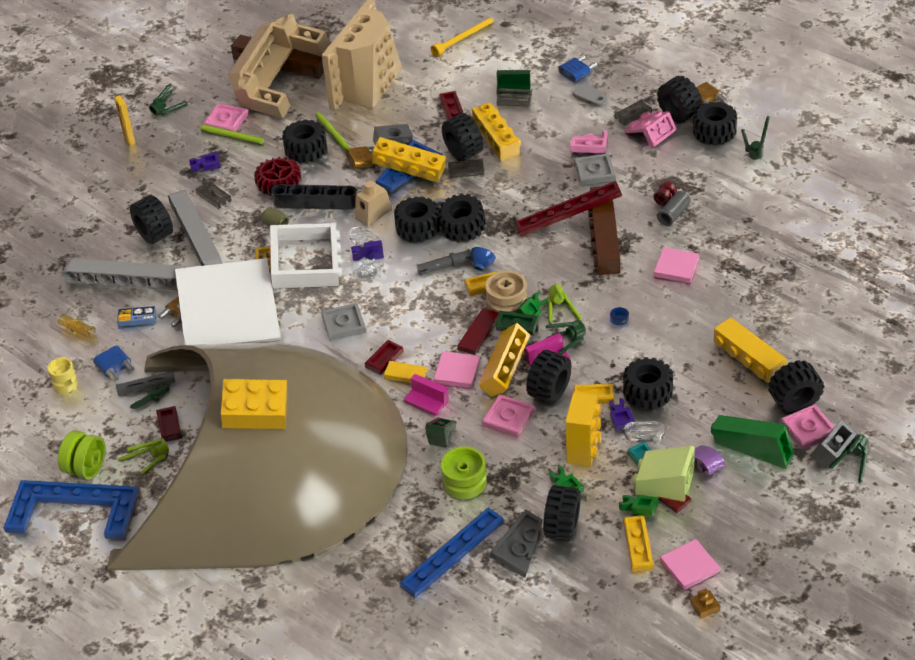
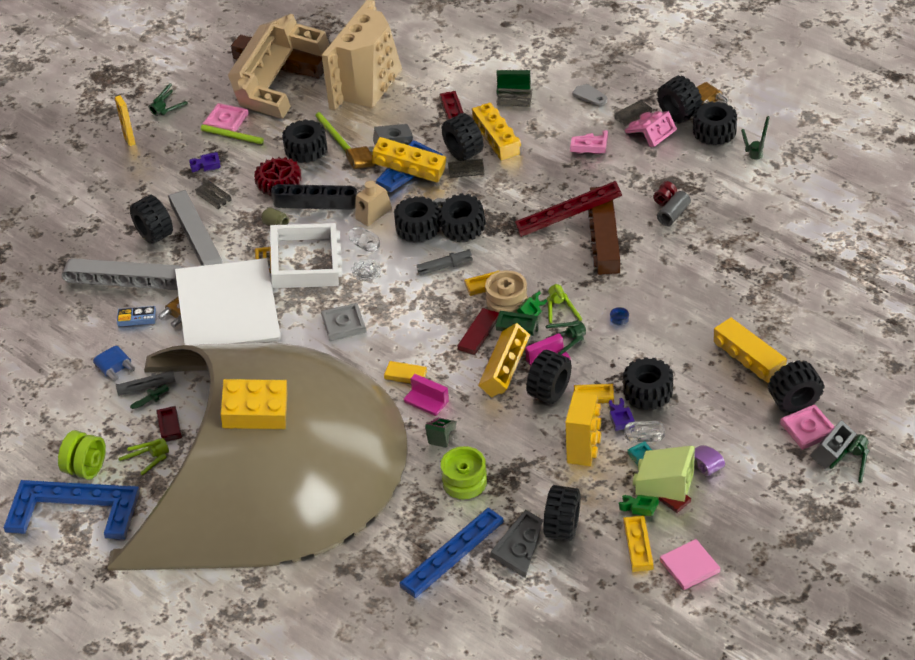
light yellow wheel [47,357,78,394] -> none
clear yellow pin [58,314,96,338] -> none
dark purple plate [351,240,384,261] -> none
dark red tile [365,340,404,375] -> none
yellow piece [430,18,493,57] -> none
bright pink tile [434,351,480,388] -> none
blue brick [471,247,496,271] -> none
bright pink tile [482,394,535,438] -> none
green plate [549,466,584,493] -> none
blue piece [558,55,597,82] -> none
light grey tile [574,154,616,186] -> none
bright pink tile [654,247,700,283] -> none
pearl gold tile [690,589,720,619] -> none
green slope [711,415,794,468] -> none

